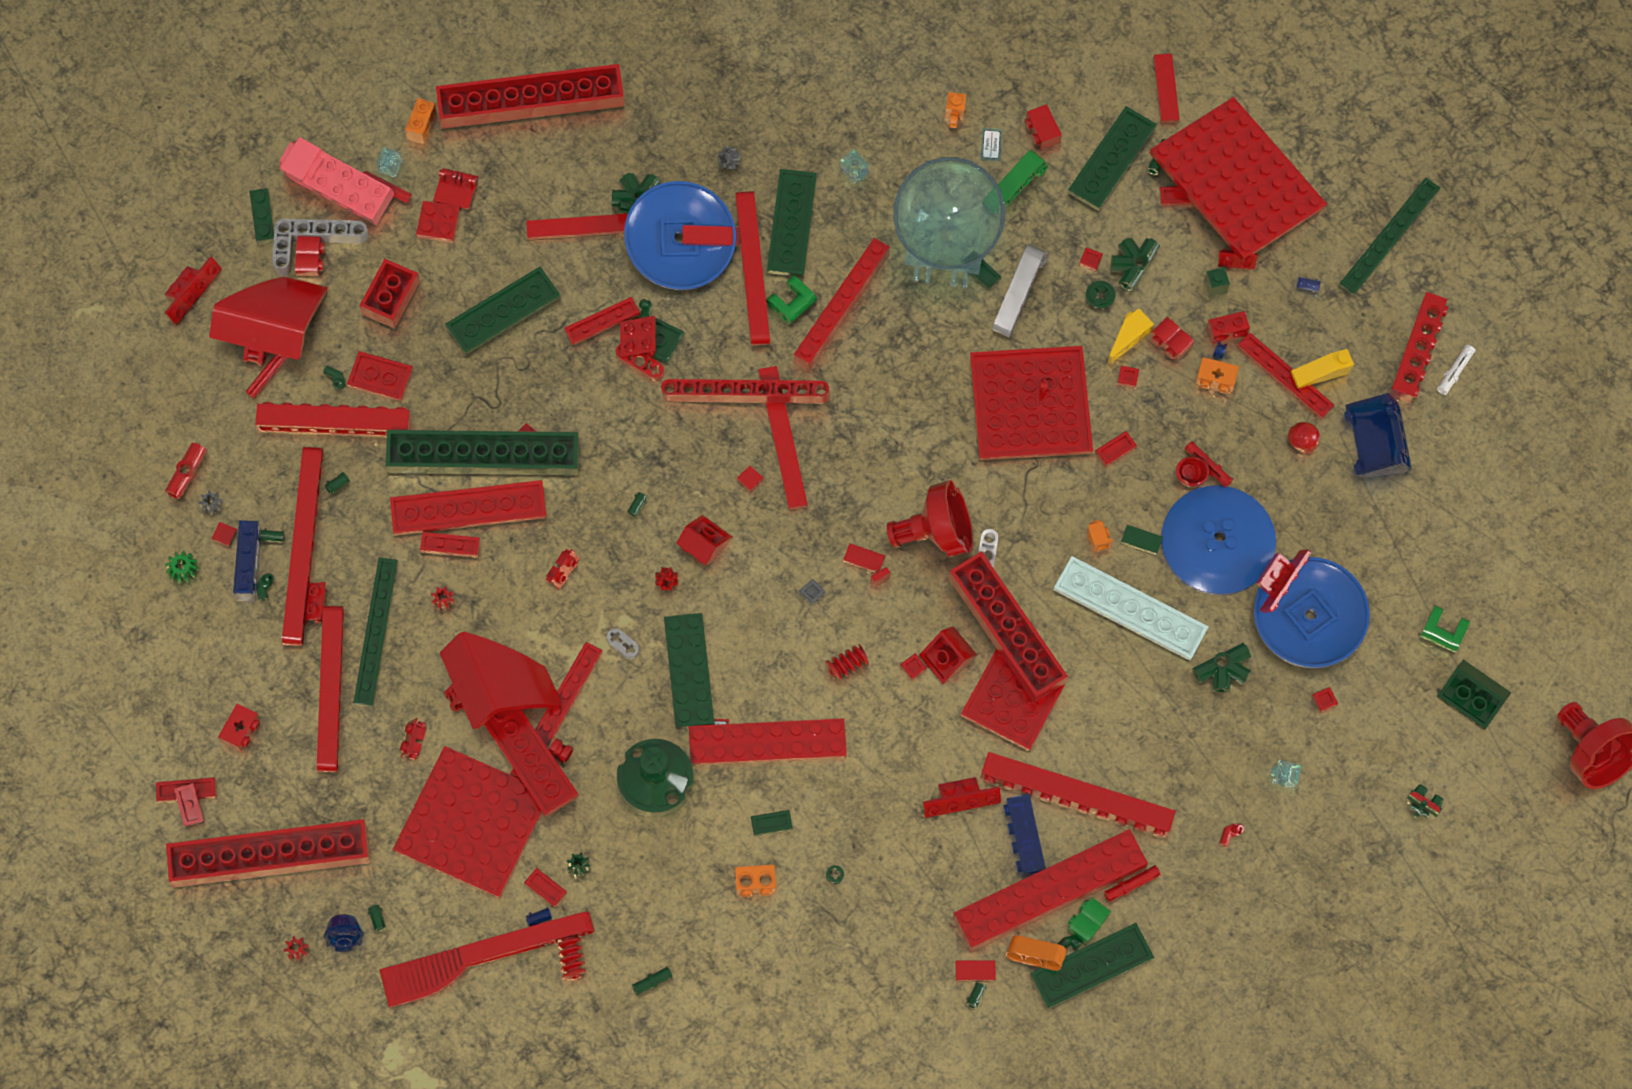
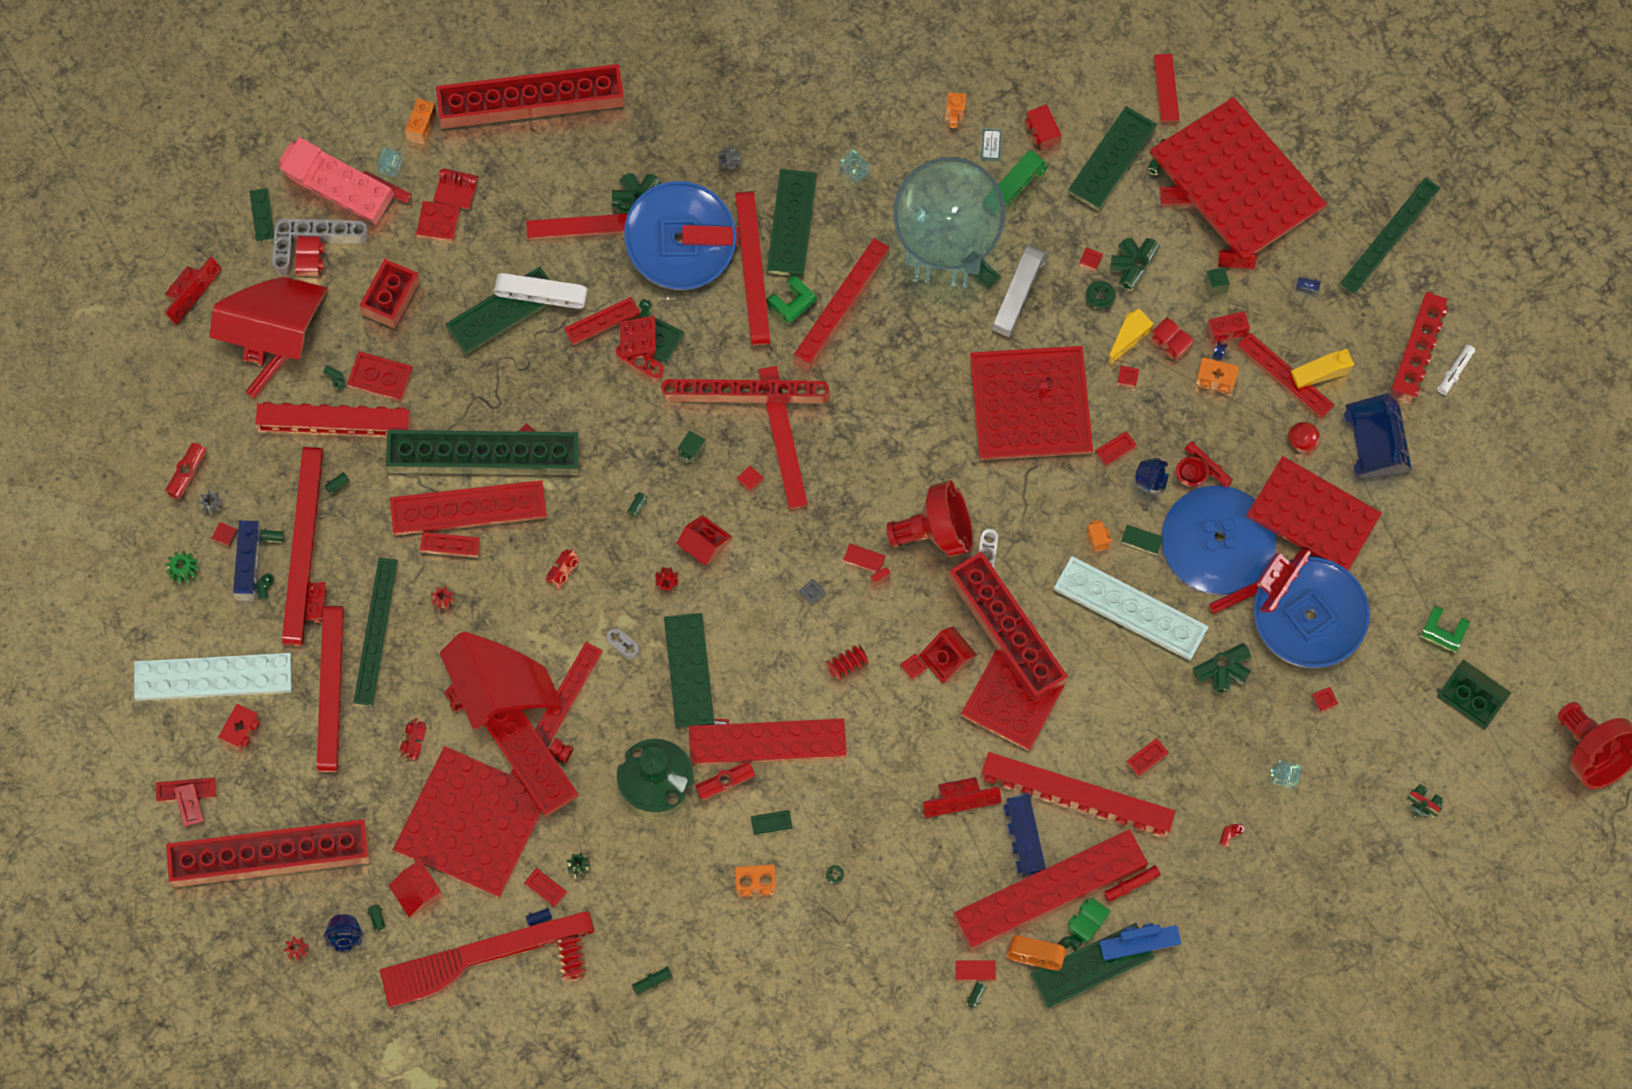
none -> light aqua plate [134,653,292,701]
none -> red slope [388,860,443,919]
none -> white beam [494,273,588,309]
none -> dark green brick [677,430,706,464]
none -> red piece [695,761,755,801]
none -> blue bracket [1100,923,1181,961]
none -> red plate [1126,738,1169,778]
none -> clear blue cone [1135,458,1169,495]
none -> red axle [1209,582,1259,614]
none -> red plate [1246,456,1382,570]

